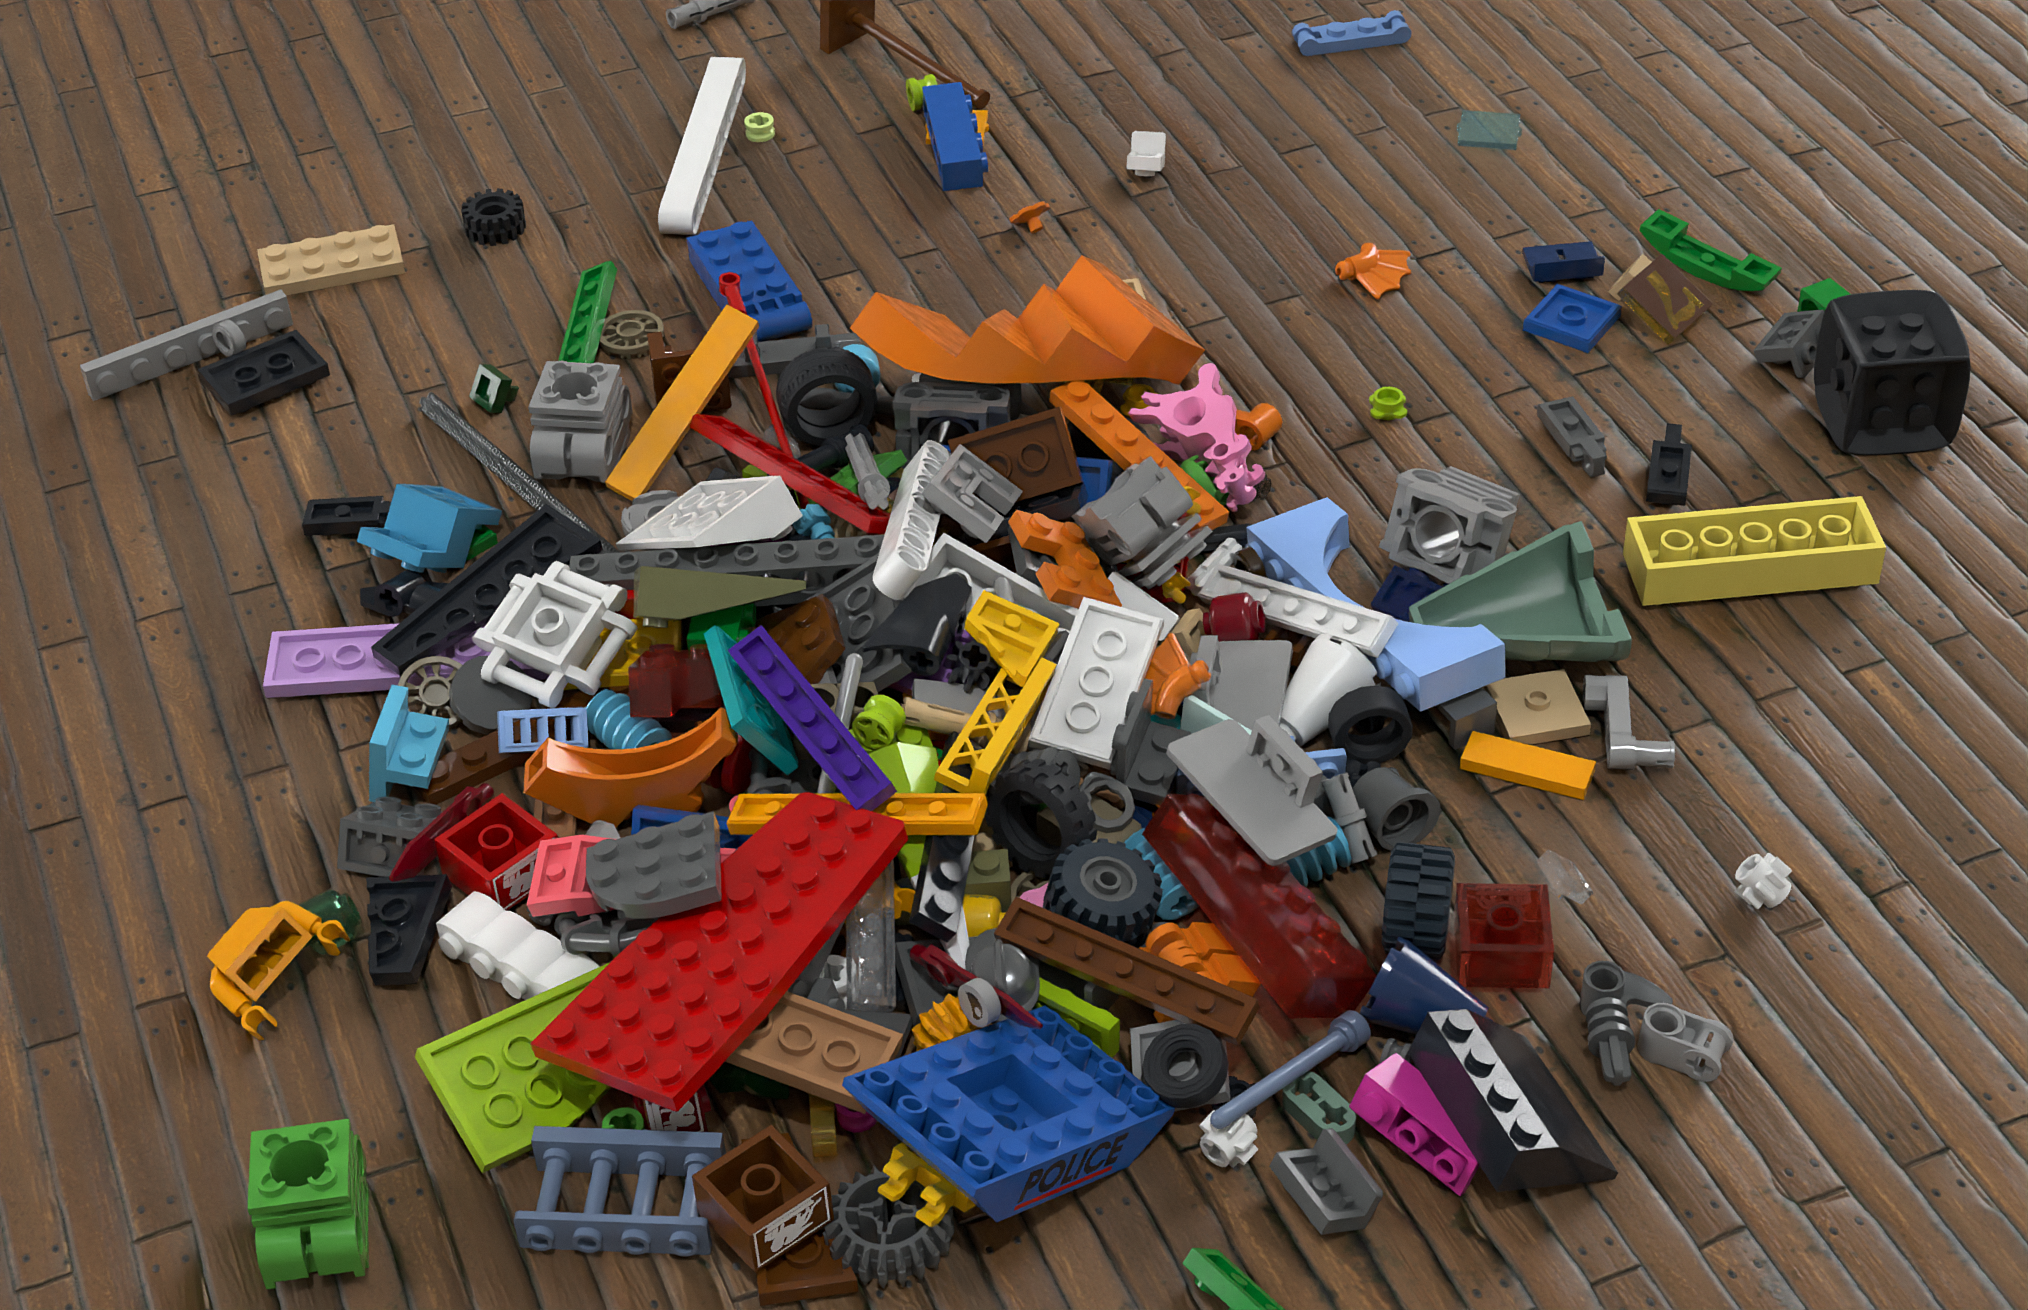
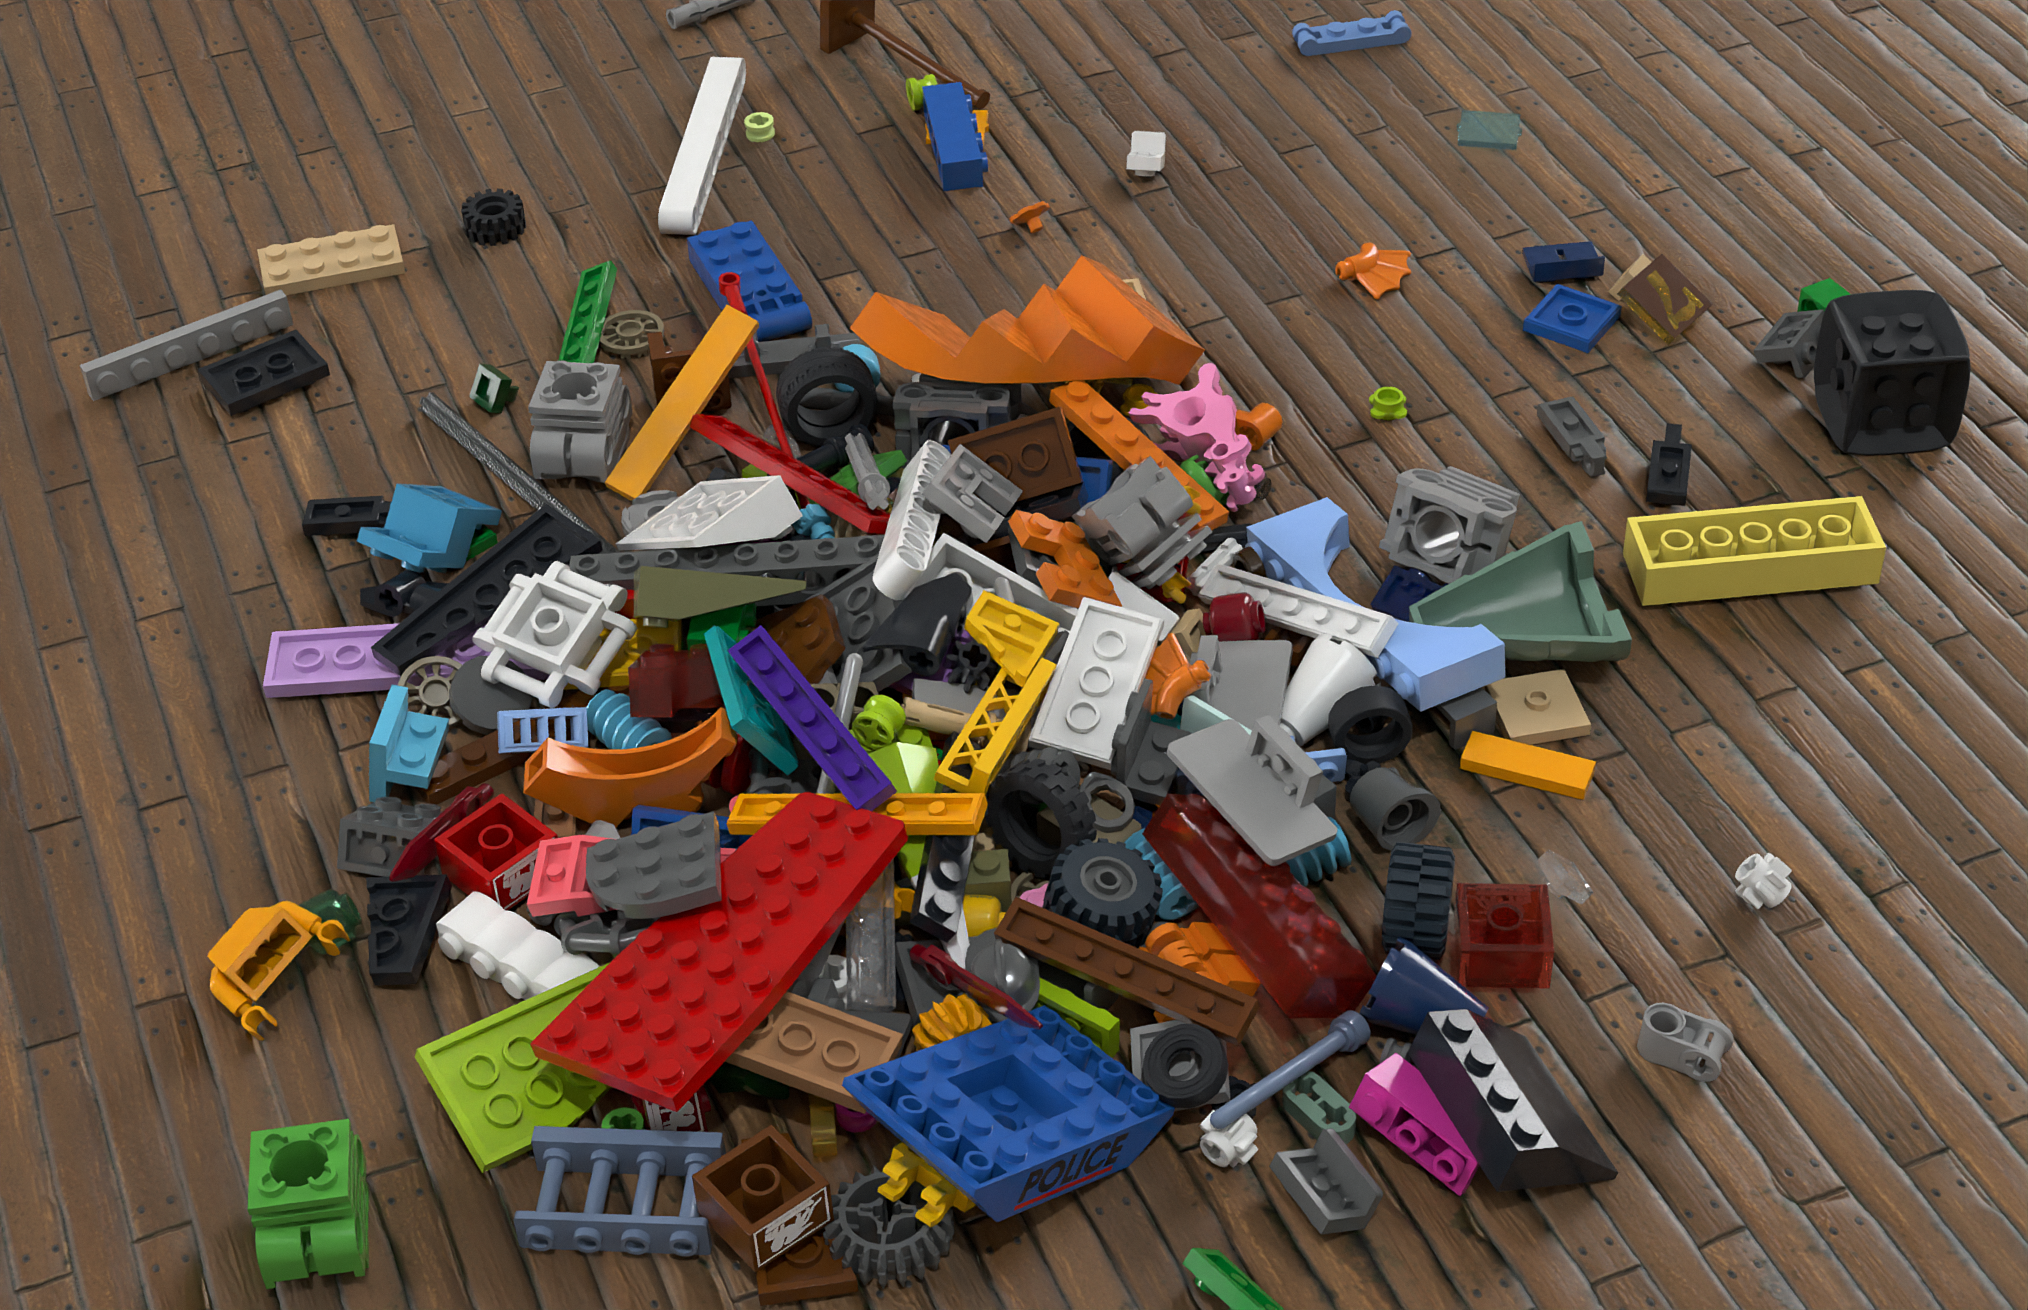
light grey tile [212,319,246,357] -> none
light grey tile [958,978,1001,1028] -> none
light grey pin [1321,772,1377,864] -> none
dark grey piece [1580,961,1673,1086] -> none
light grey beam [1582,675,1675,770] -> none
green slope [1639,209,1782,291] -> none

